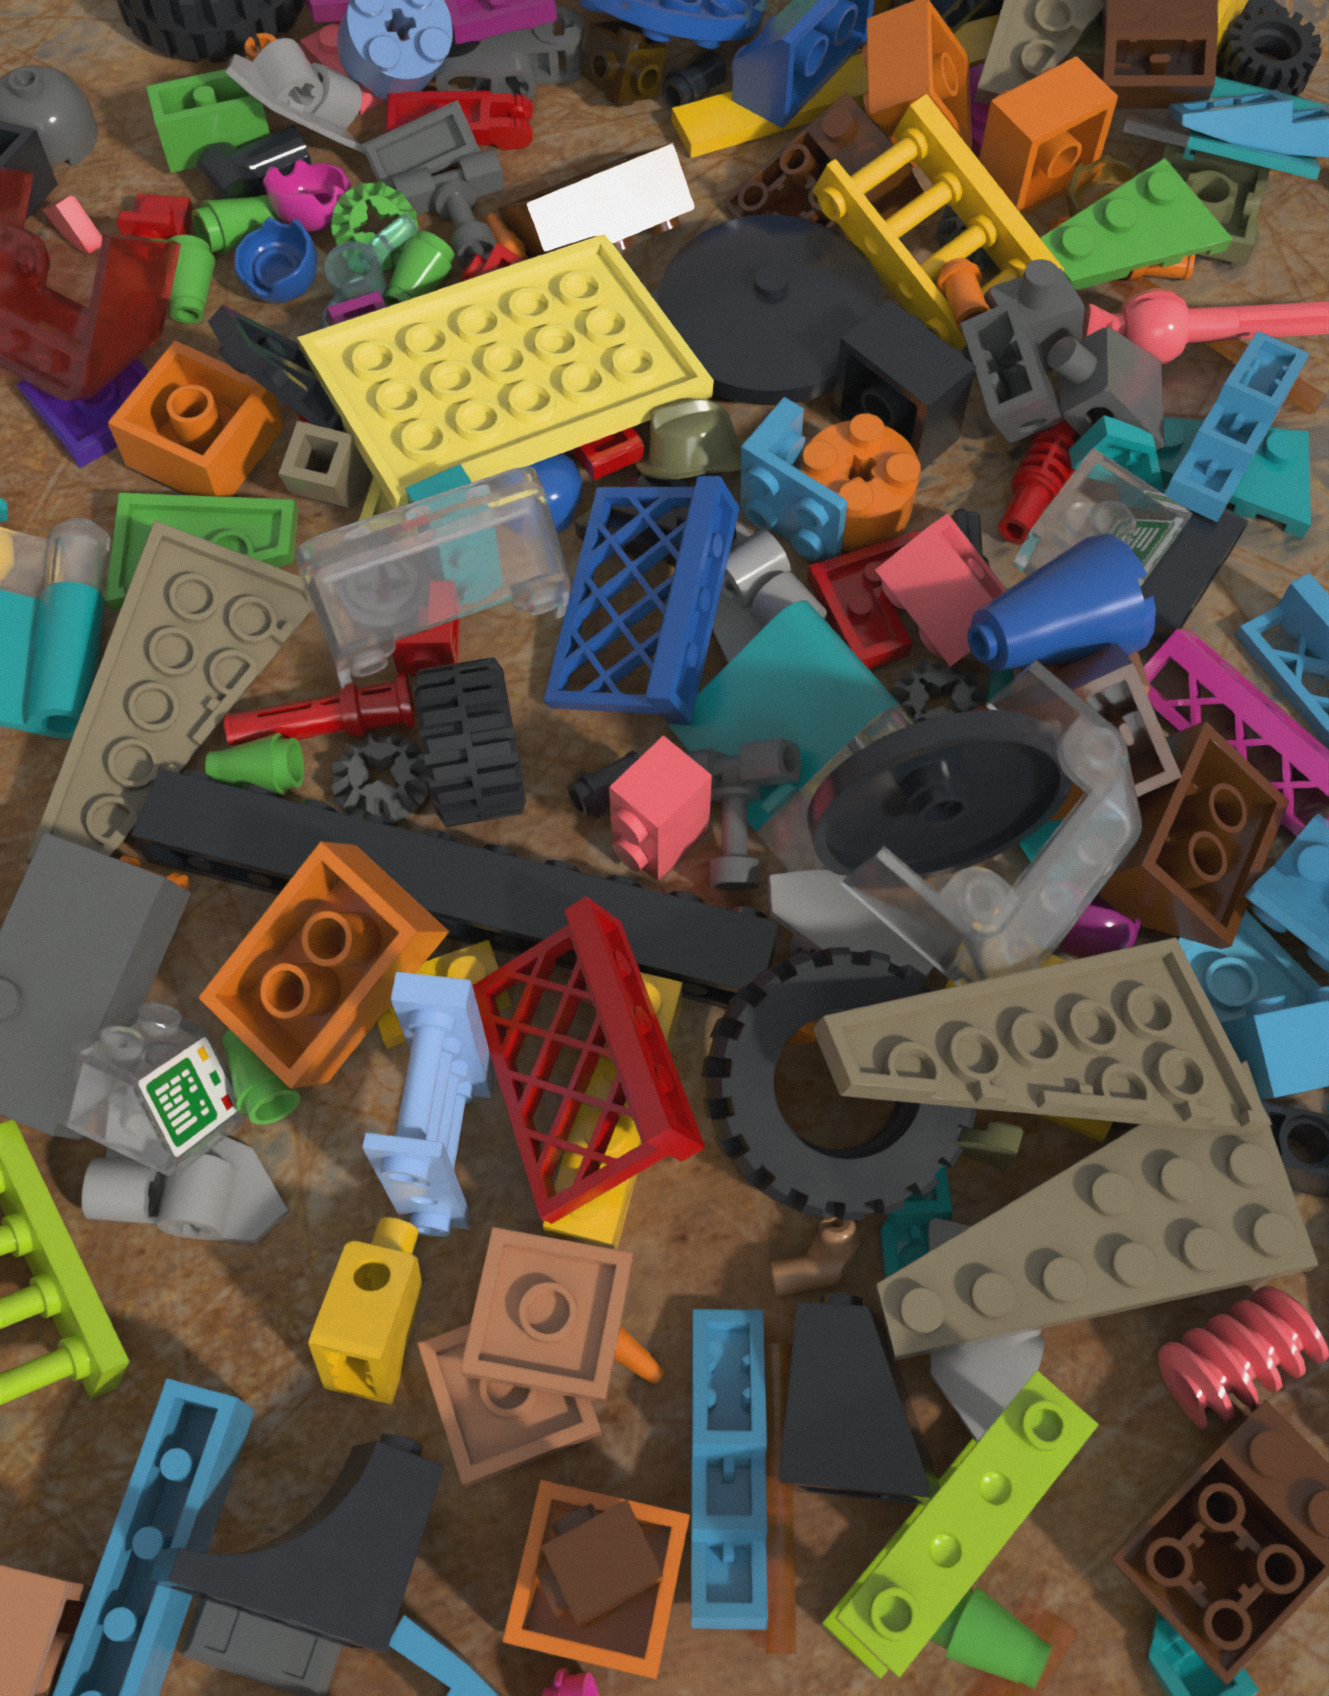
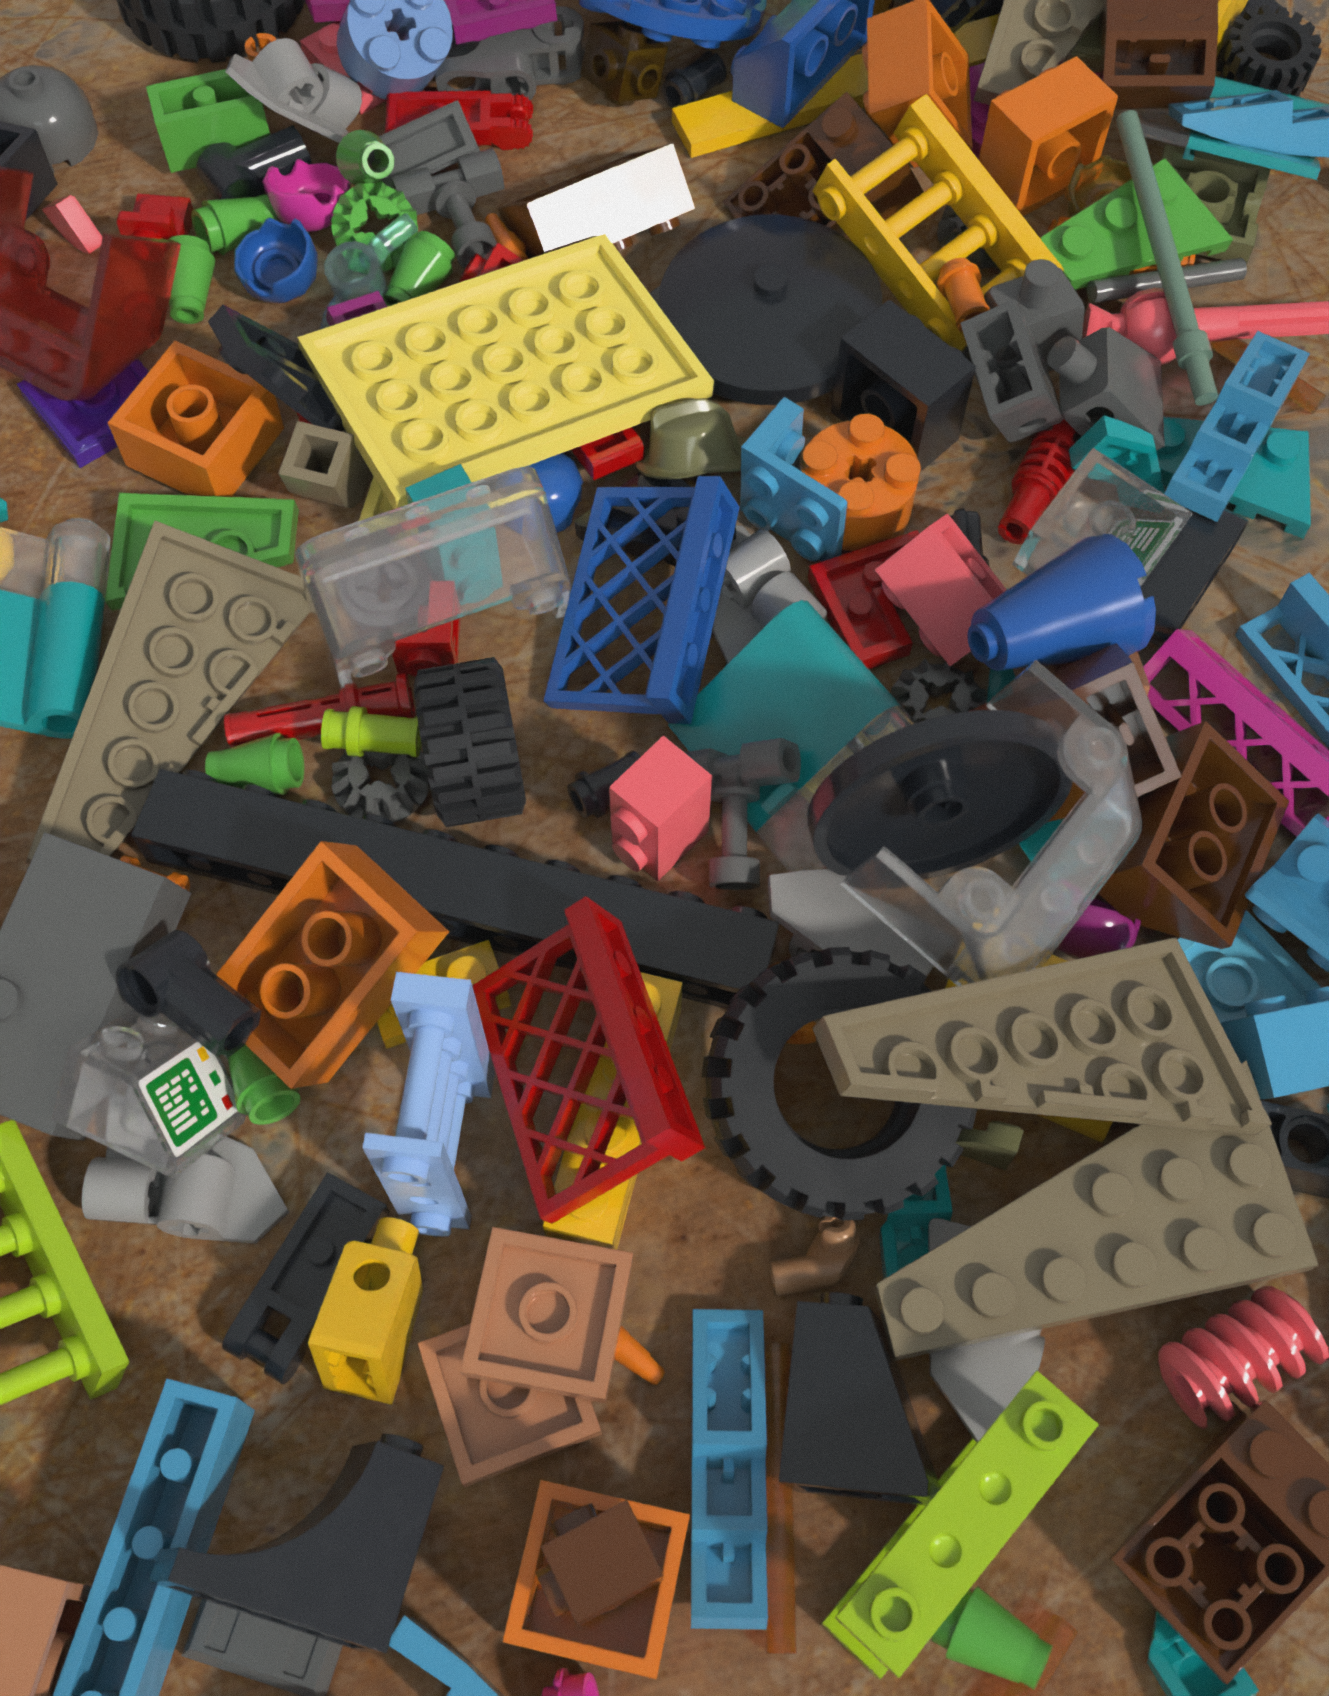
none -> black piece [116,930,262,1058]
none -> black plate [222,1172,390,1384]
none -> lime pin [321,706,422,757]
none -> bright green cone [336,130,394,185]
none -> dark grey bar [1087,258,1247,303]
none -> sand green bar [1116,110,1219,406]

